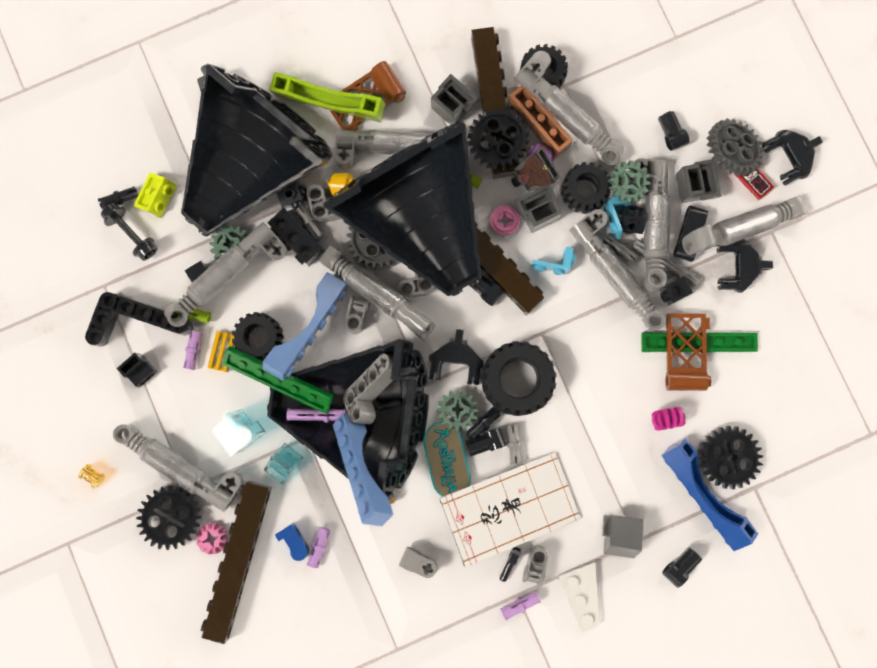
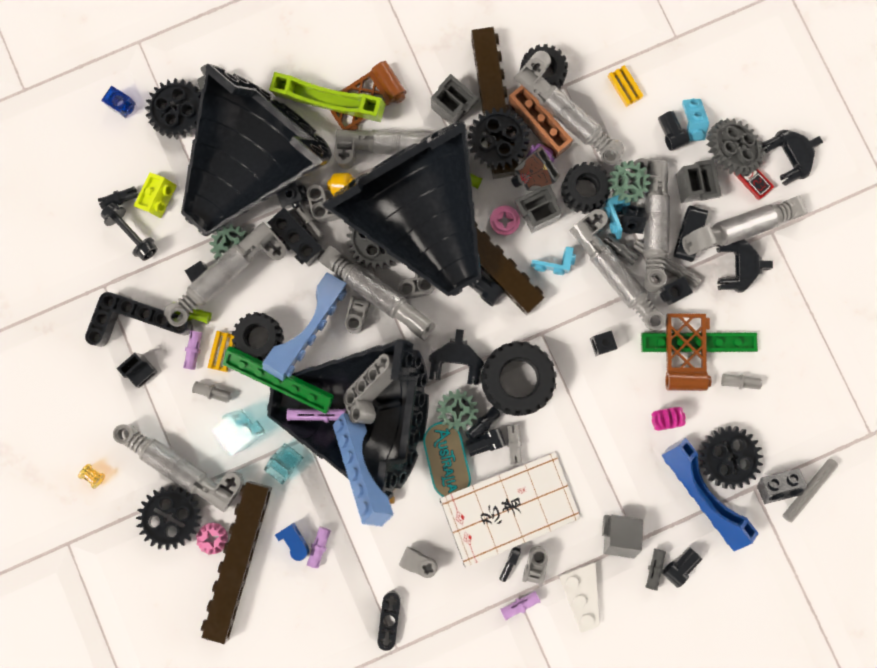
none -> clear blue brick [101,85,136,118]
none -> black gear [145,78,201,140]
none -> light grey axle [192,381,232,403]
none -> black beam [377,591,401,651]
none -> black brick [590,331,618,357]
none -> yellow tile [607,65,644,107]
none -> dark grey pin [645,548,666,591]
none -> medium azure bracket [682,98,709,141]
none -> light grey axle [721,374,762,390]
none -> brick [757,468,807,504]
none -> light grey axle [782,458,838,523]

